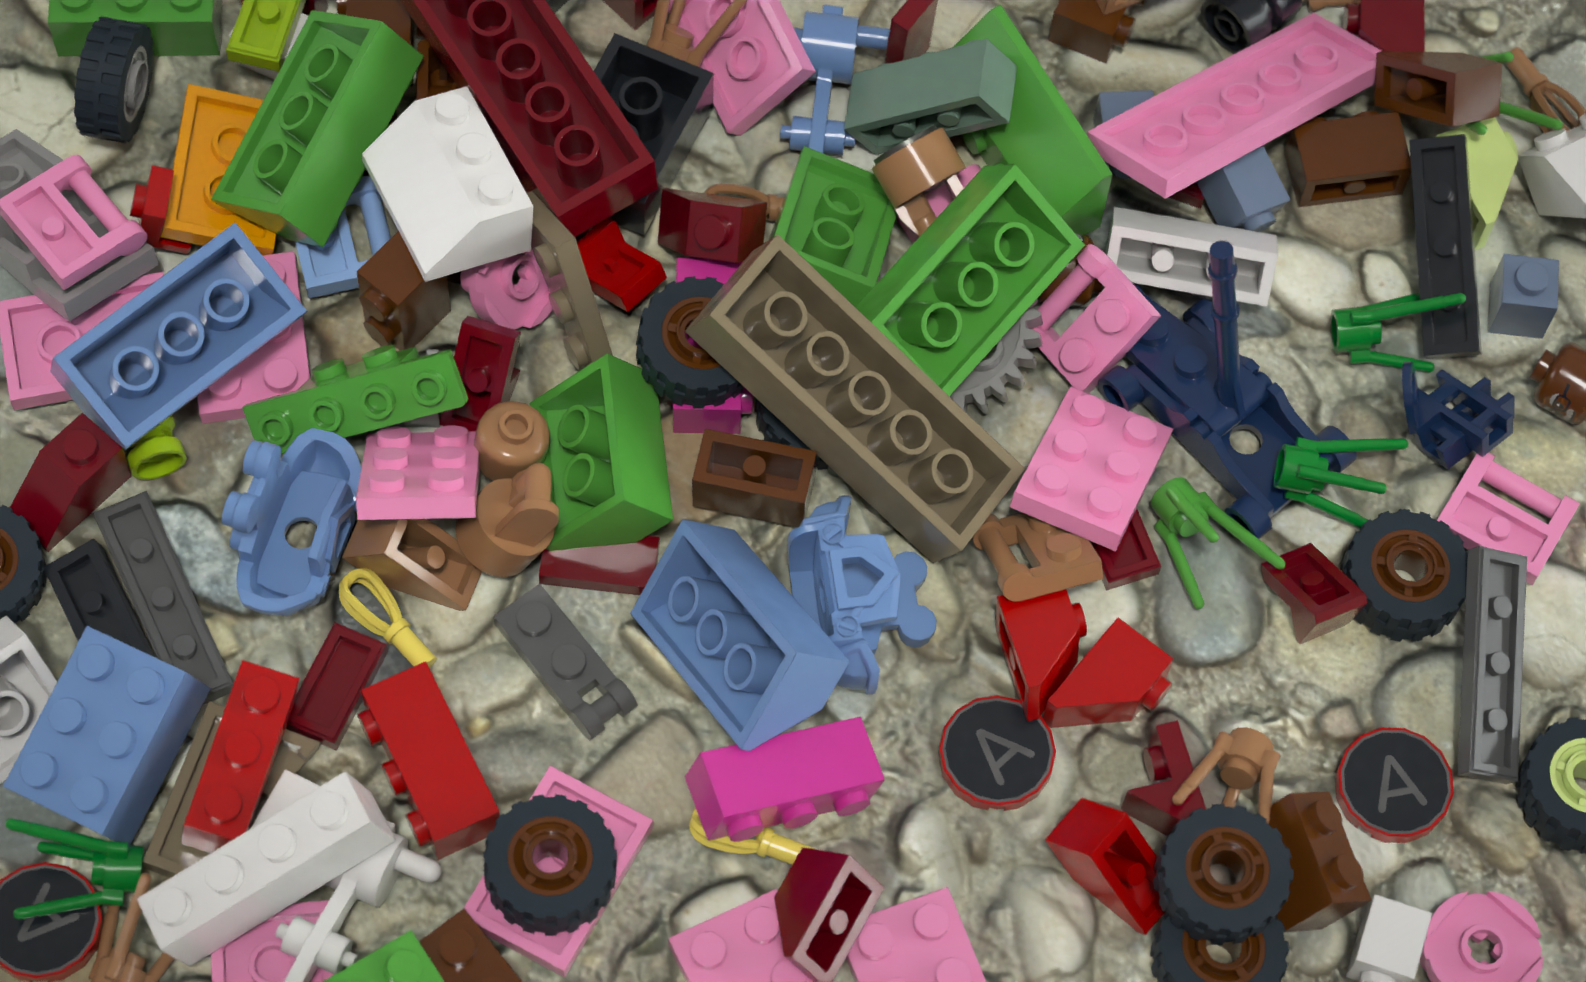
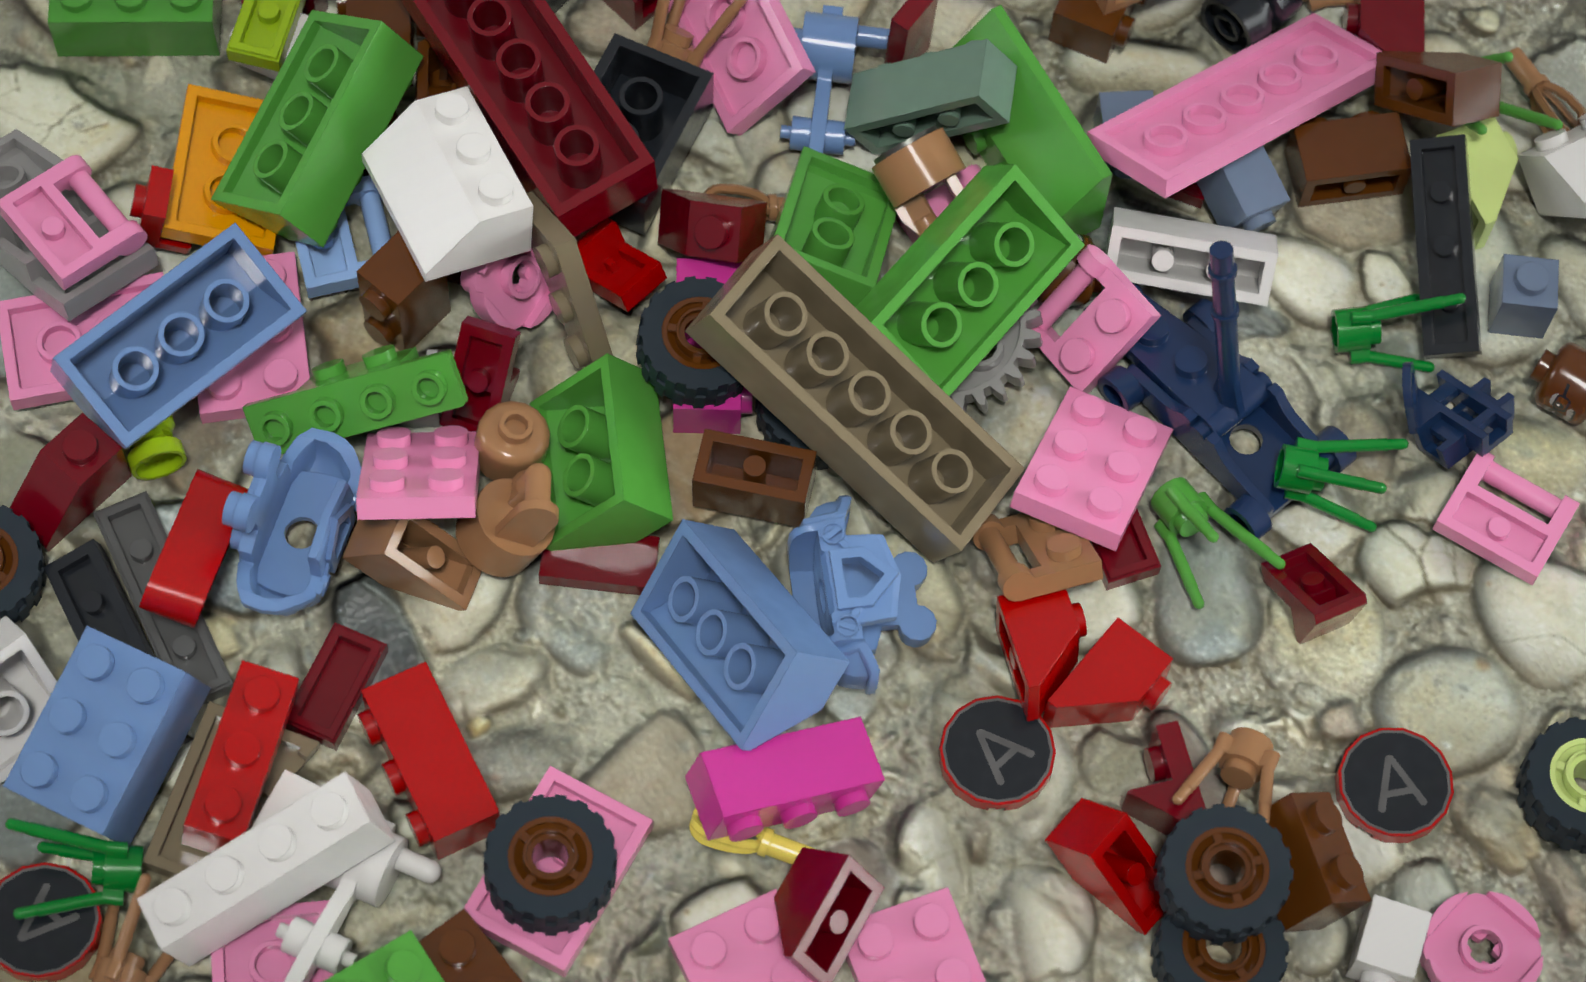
black wheel [74,16,154,144] -> none
light yellow piece [339,568,437,668] -> none
dark grey plate [494,584,638,740] -> none
black wheel [1340,509,1468,642] -> none
dark grey tile [1457,546,1527,784] -> none
none -> red beam [139,469,248,629]

